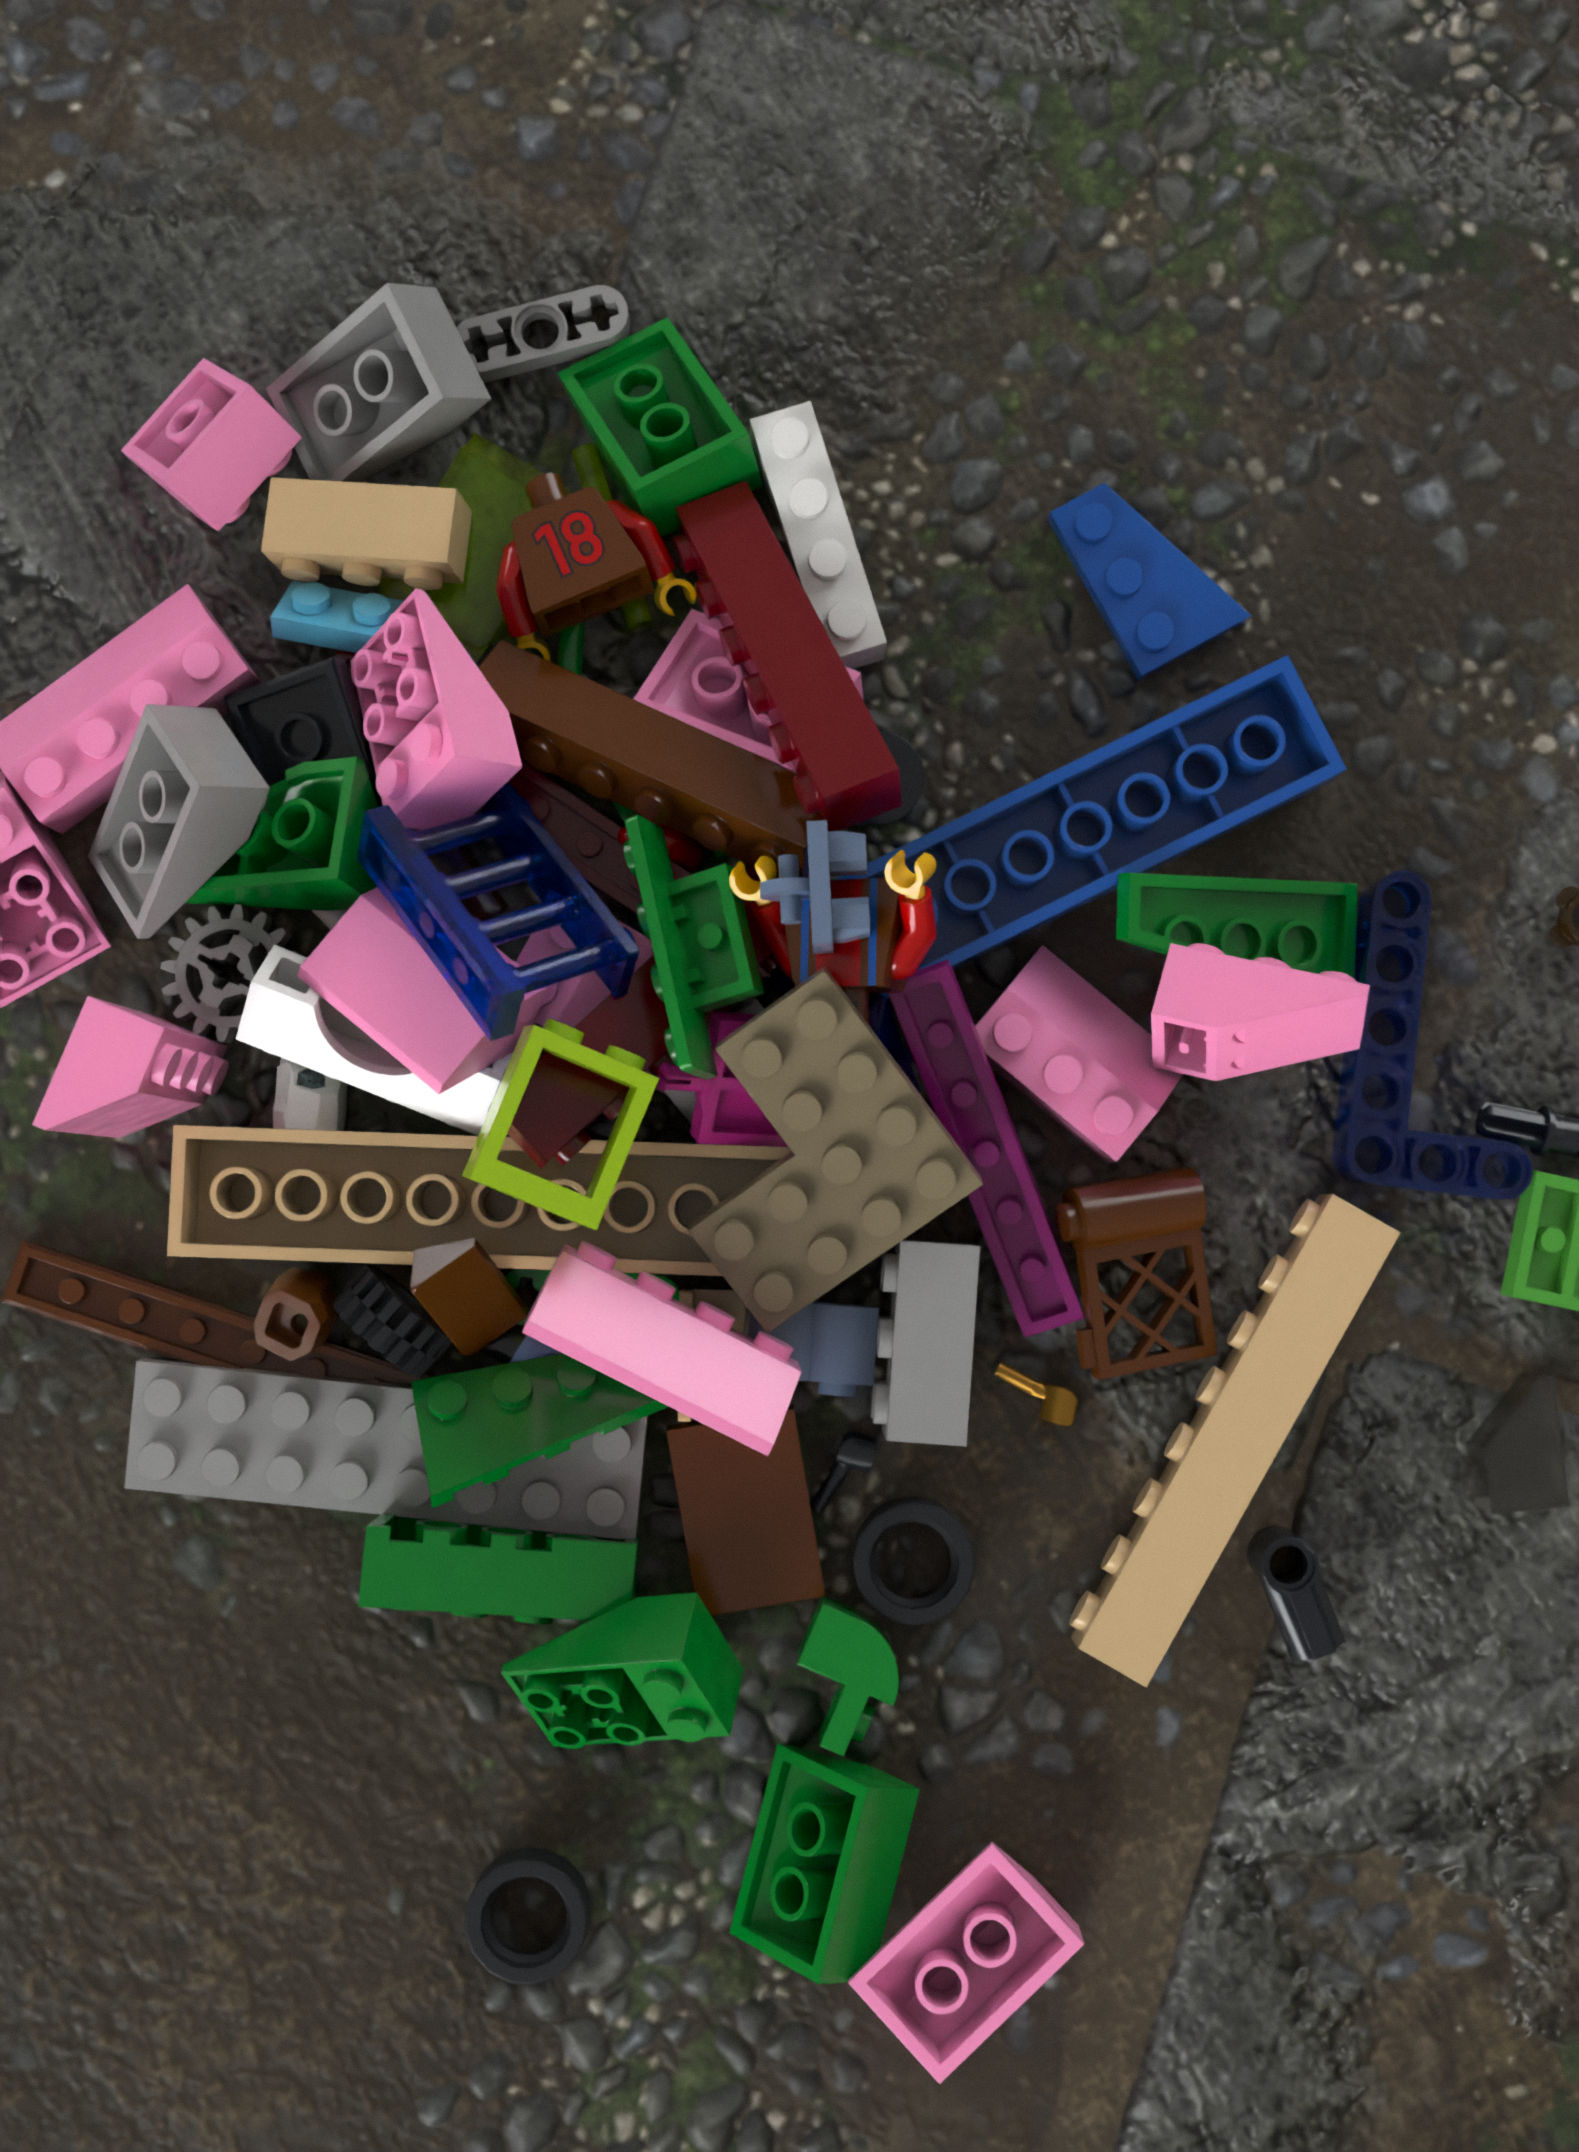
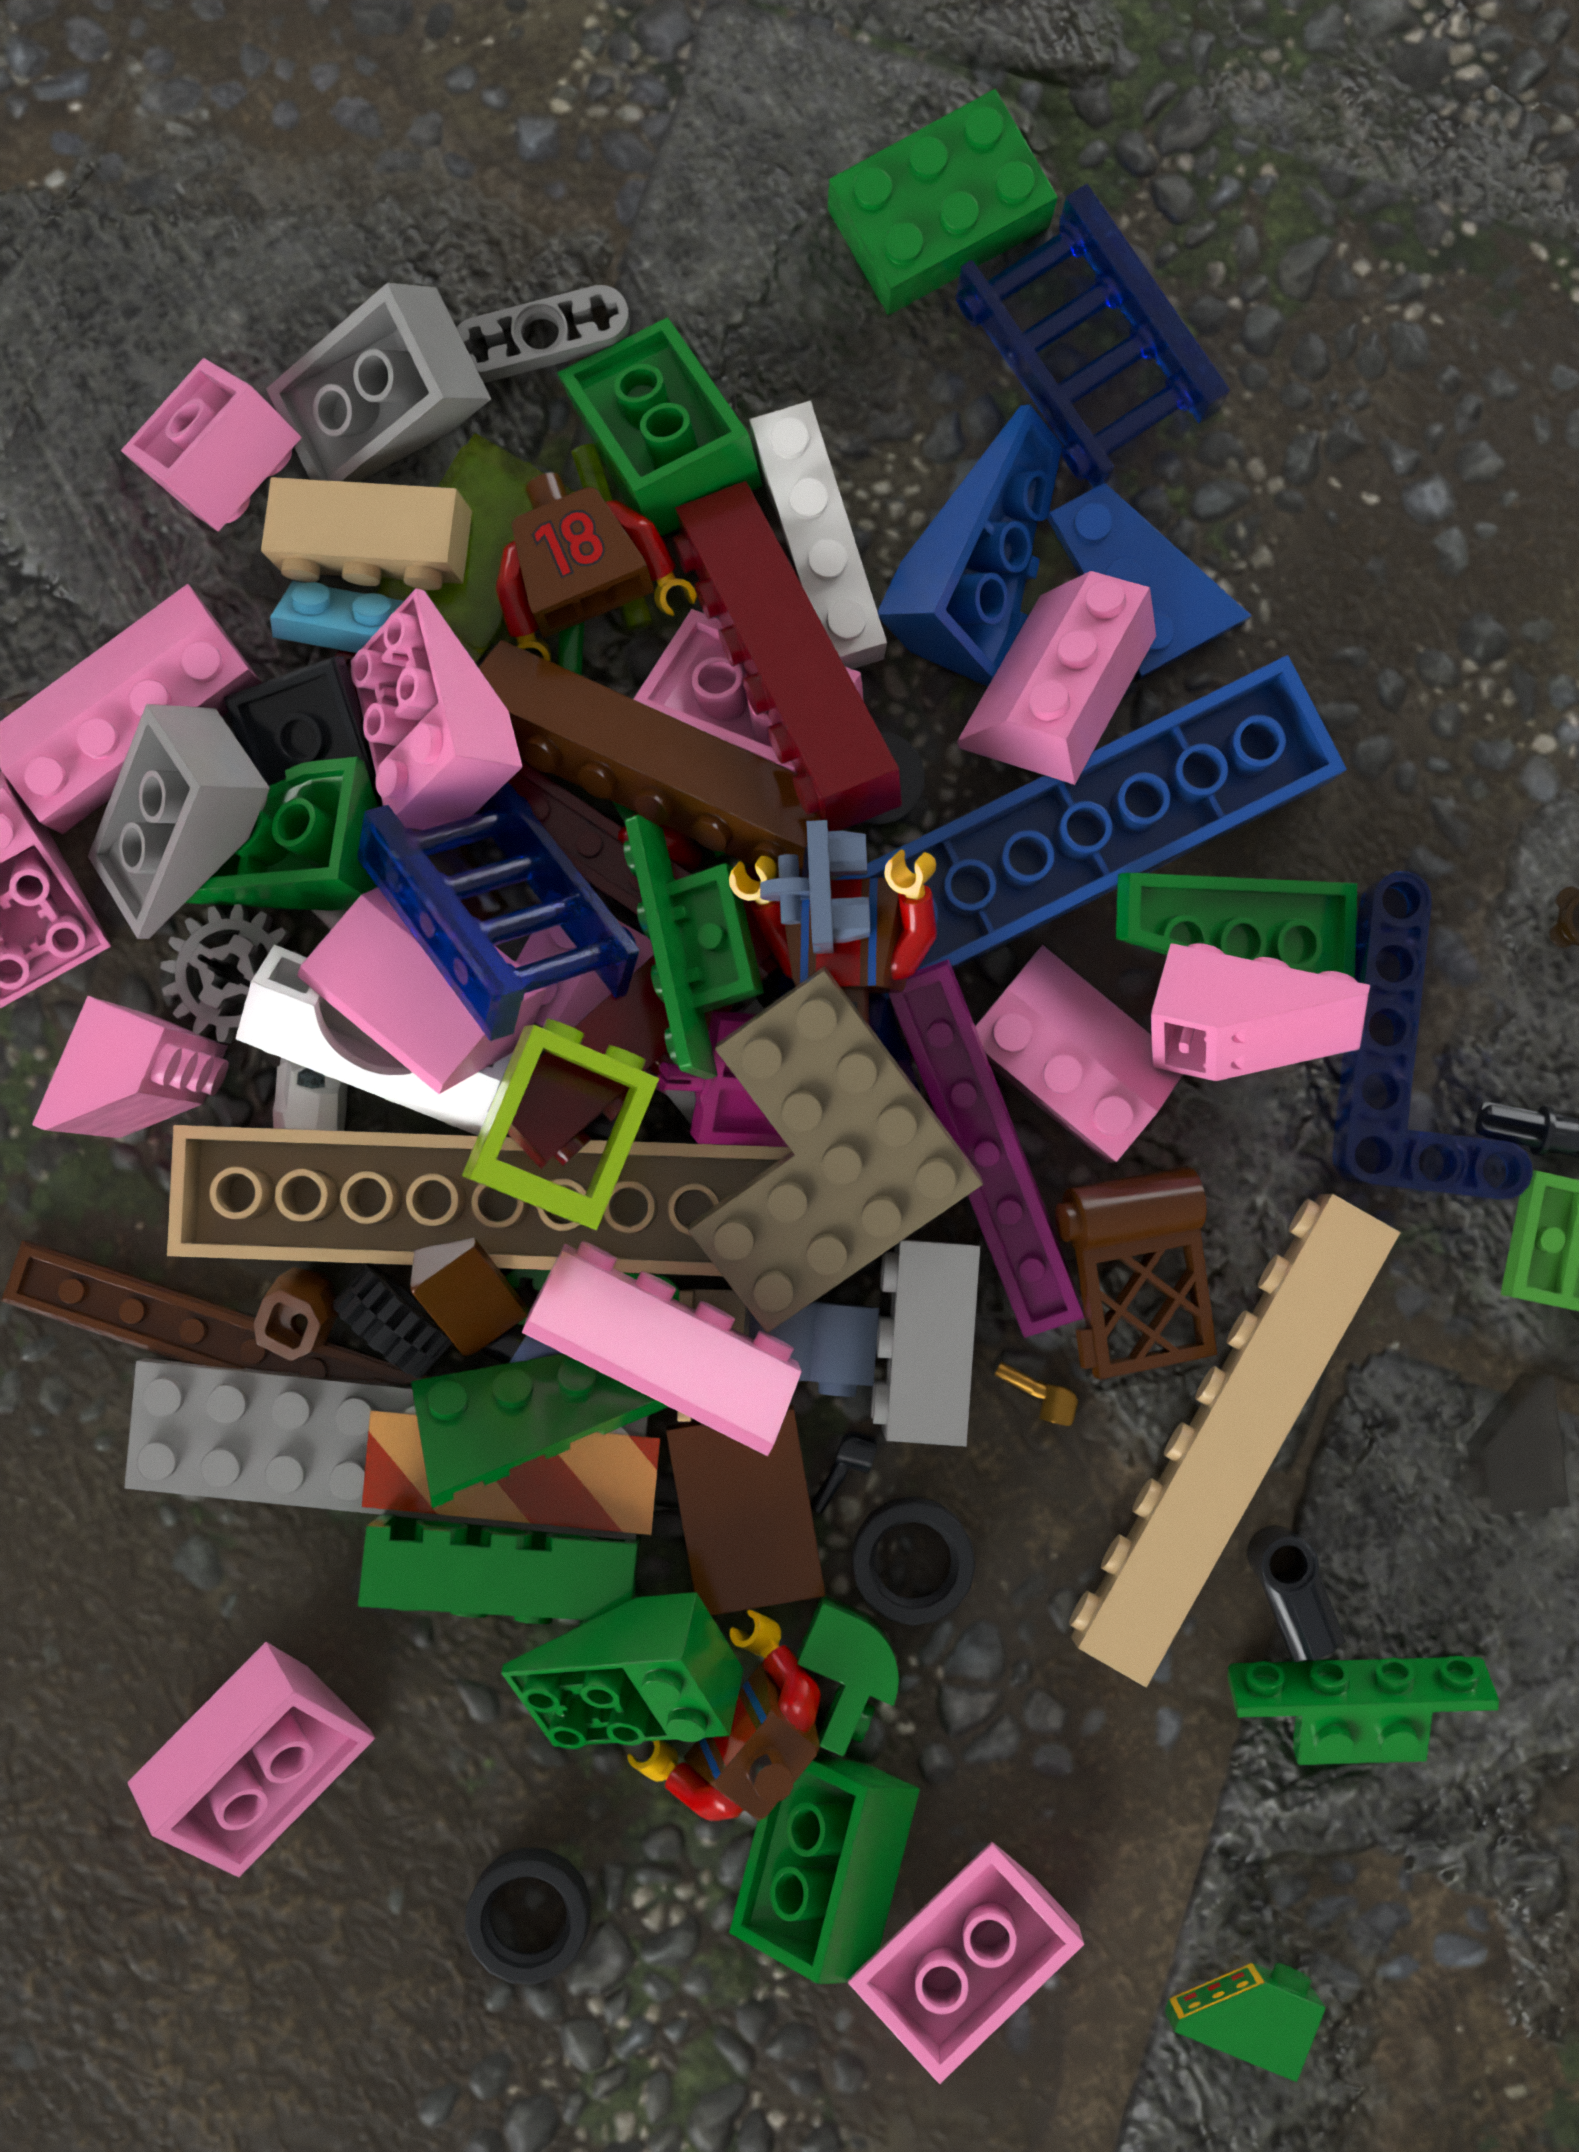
none -> bright pink slope [127,1642,375,1877]
none -> clear orange sticker [362,1411,660,1535]
none -> torso [627,1609,821,1821]
none -> green brick [828,88,1058,316]
none -> blue wedge [877,404,1062,687]
none -> clear blue fence [956,183,1230,488]
none -> bright pink slope [957,571,1156,785]
none -> green slope [1164,1963,1326,2082]
none -> green bracket [1227,1656,1500,1765]

